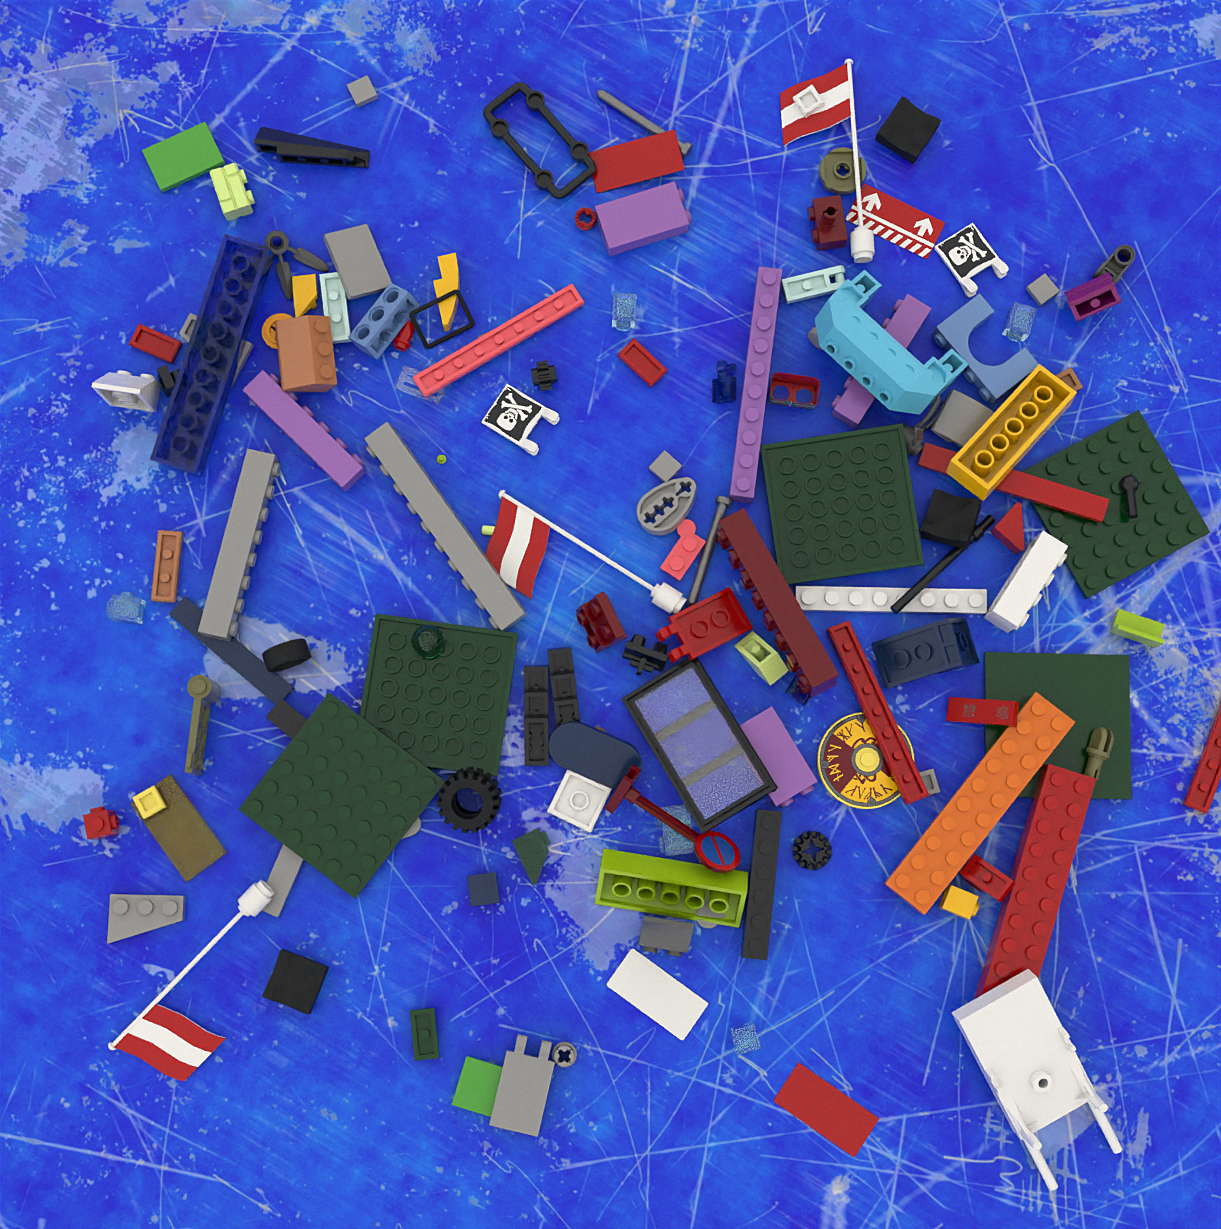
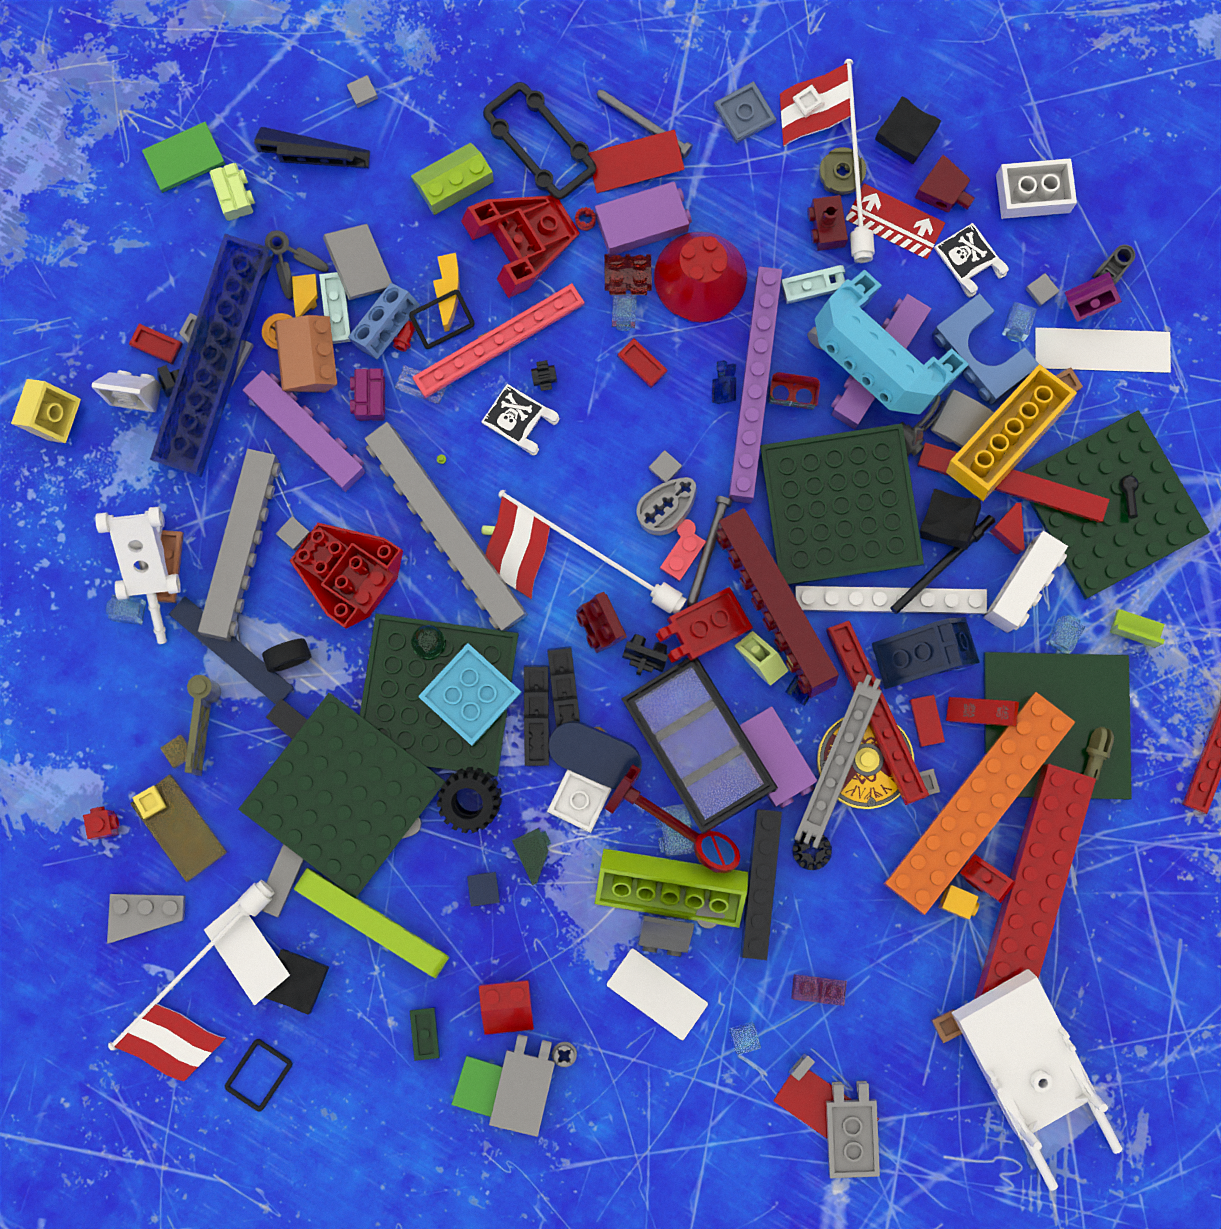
none -> light yellow brick [11,379,81,443]
none -> white piece [96,506,181,644]
none -> clear yellow tile [160,734,188,769]
none -> white sticker [204,901,290,1006]
none -> black piece [225,1039,292,1112]
none -> light grey tile [276,517,310,551]
none -> red wedge [289,523,403,629]
none -> lime beam [294,868,449,978]
none -> magenta brick [350,369,385,421]
none -> lime slope [411,143,494,215]
none -> medium azure plate [418,643,522,746]
none -> red wedge [461,195,580,298]
none -> red slope [479,980,534,1035]
none -> clear red plate [604,254,652,295]
none -> red cone [654,232,747,322]
none -> sand blue tile [714,81,777,144]
none -> light grey tile [789,1053,815,1081]
none -> clear pink slope [791,974,847,1006]
none -> light grey hinge [795,674,882,849]
none -> light grey tile [826,1080,880,1178]
none -> red tile [909,695,945,747]
none -> dark red torso [915,155,975,212]
none -> medium nougat tile [931,1009,962,1043]
none -> white brick [996,159,1077,219]
none -> white sticker [1035,328,1171,373]
none -> clear light blue brick [1046,615,1085,654]

